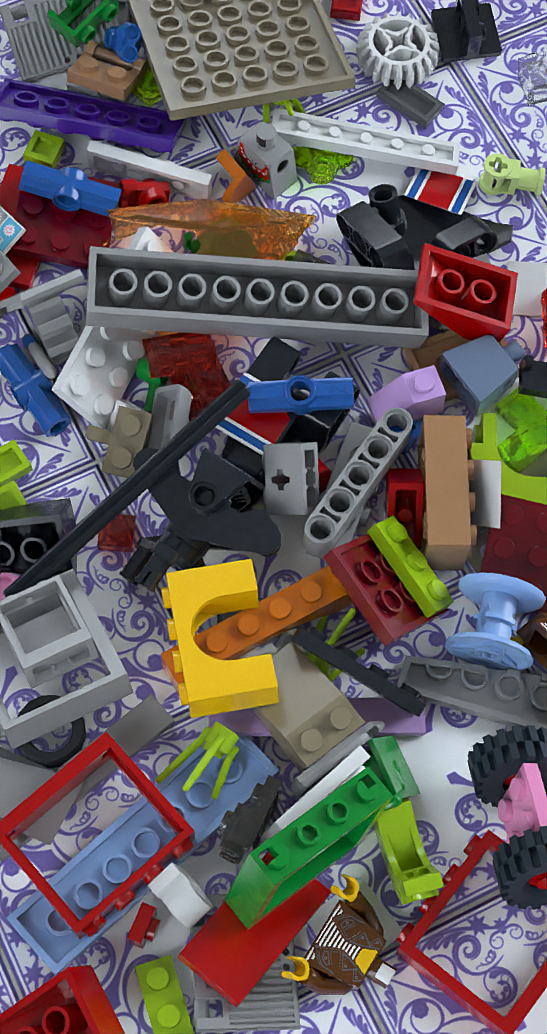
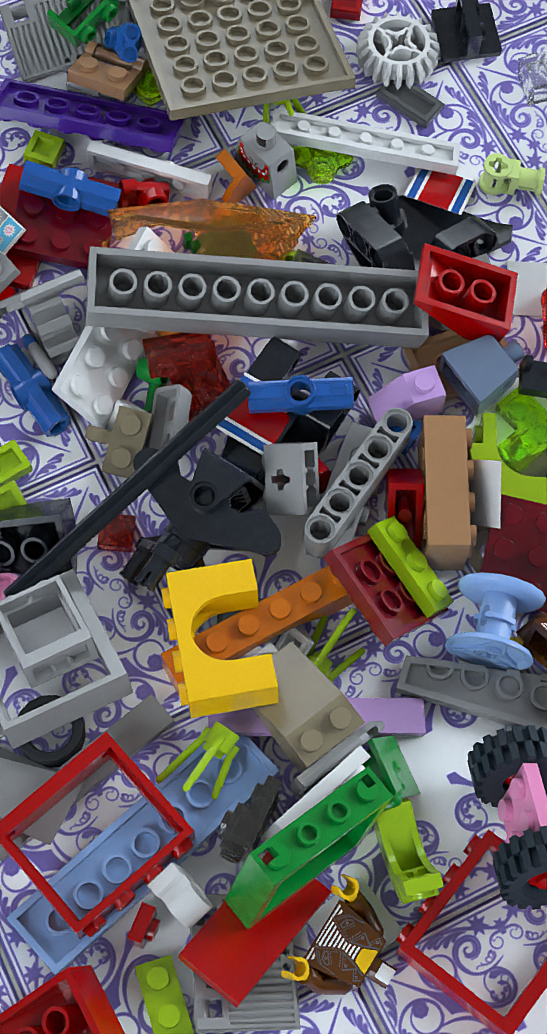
black plate [291,625,427,717] -> none

